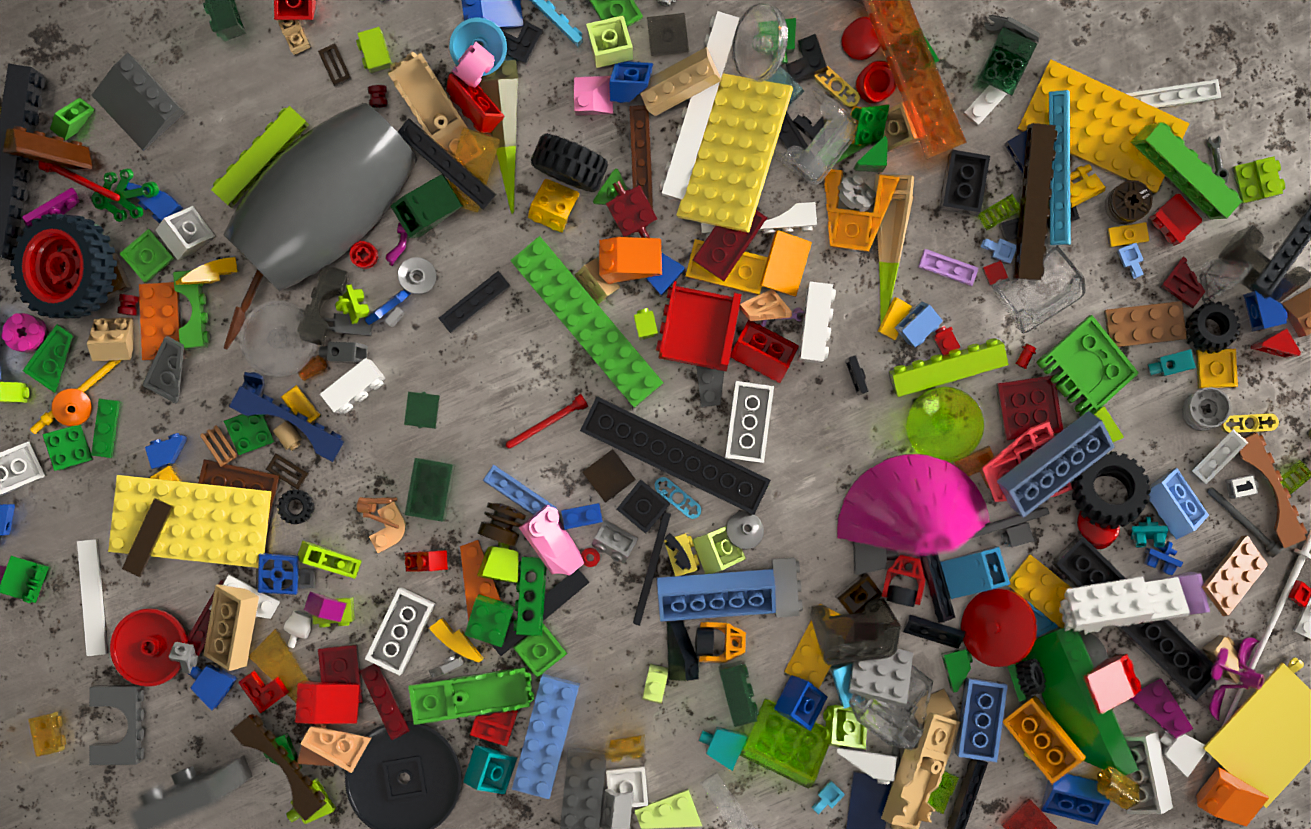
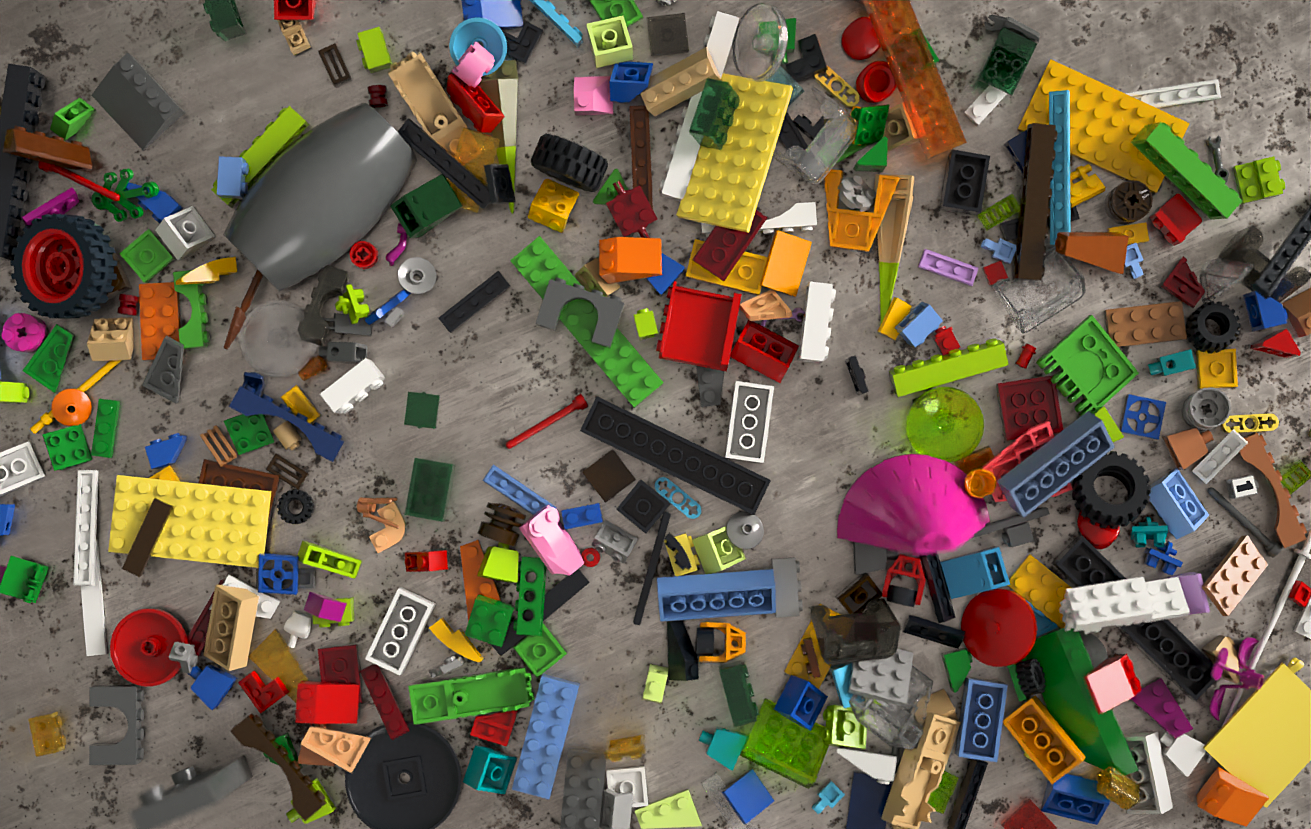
none -> white tile [73,470,99,586]
none -> medium blue brick [217,156,249,199]
none -> black plate [484,164,515,204]
none -> dark grey arch [536,277,624,348]
none -> clear green brick [689,78,740,150]
none -> blue tile [722,769,774,824]
none -> reddish brown plate [801,637,821,679]
none -> light orange hair [964,469,997,498]
none -> dark orange slope [1055,232,1129,274]
none -> blue piece [1120,394,1166,440]
none -> nougat torso [1162,428,1214,470]

